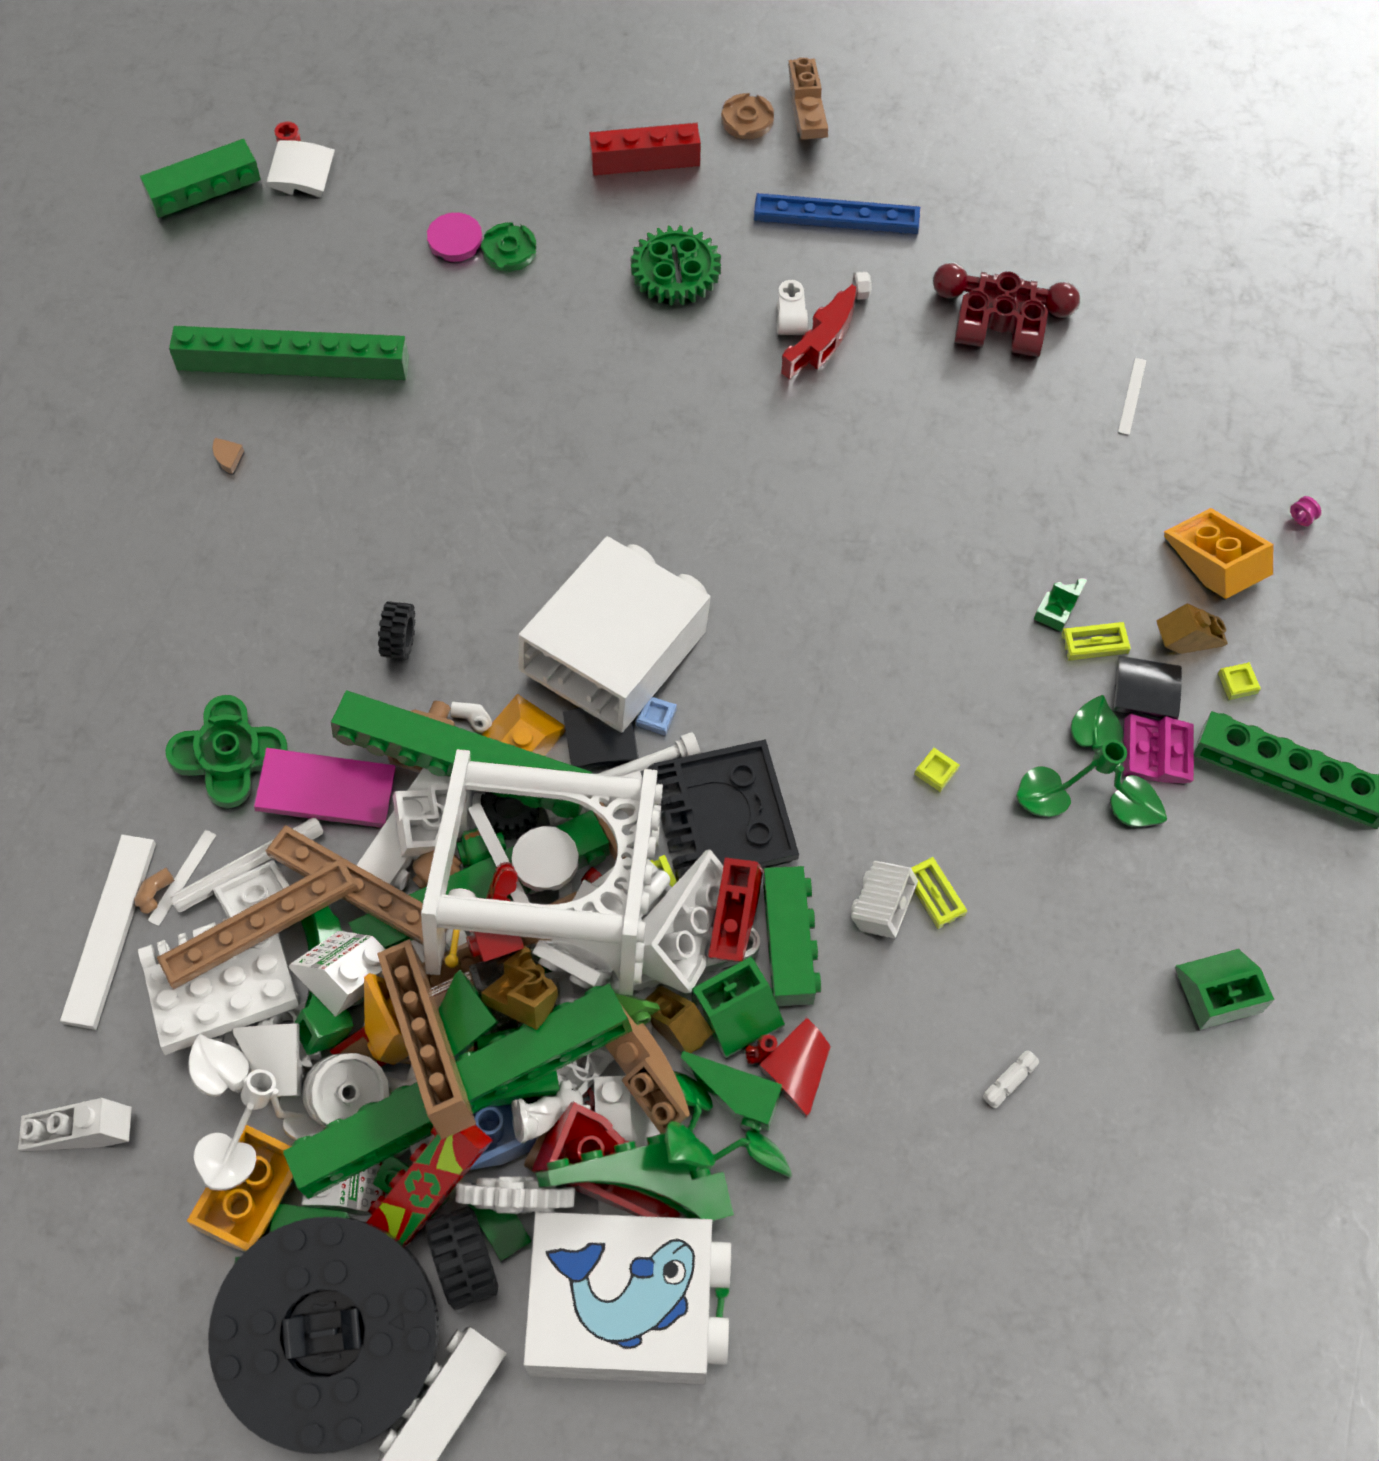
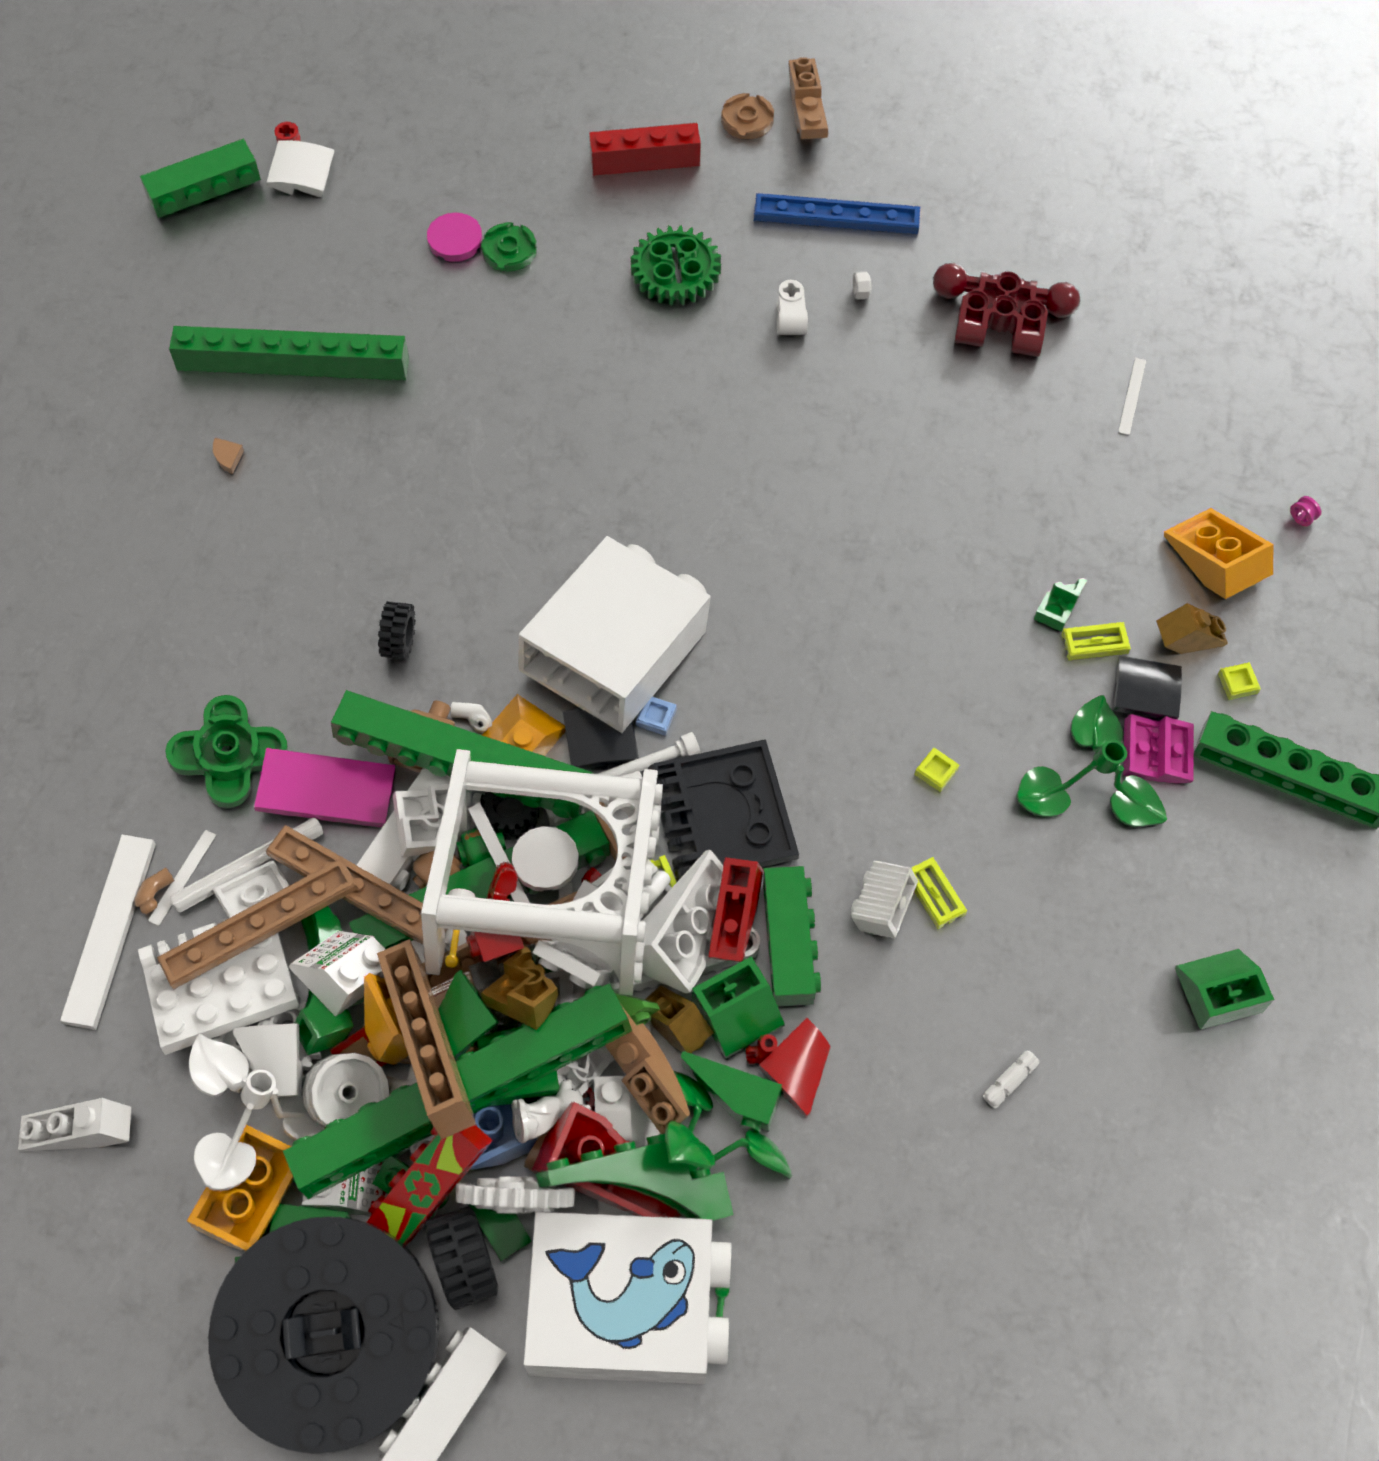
red slope [781,284,857,380] -> none

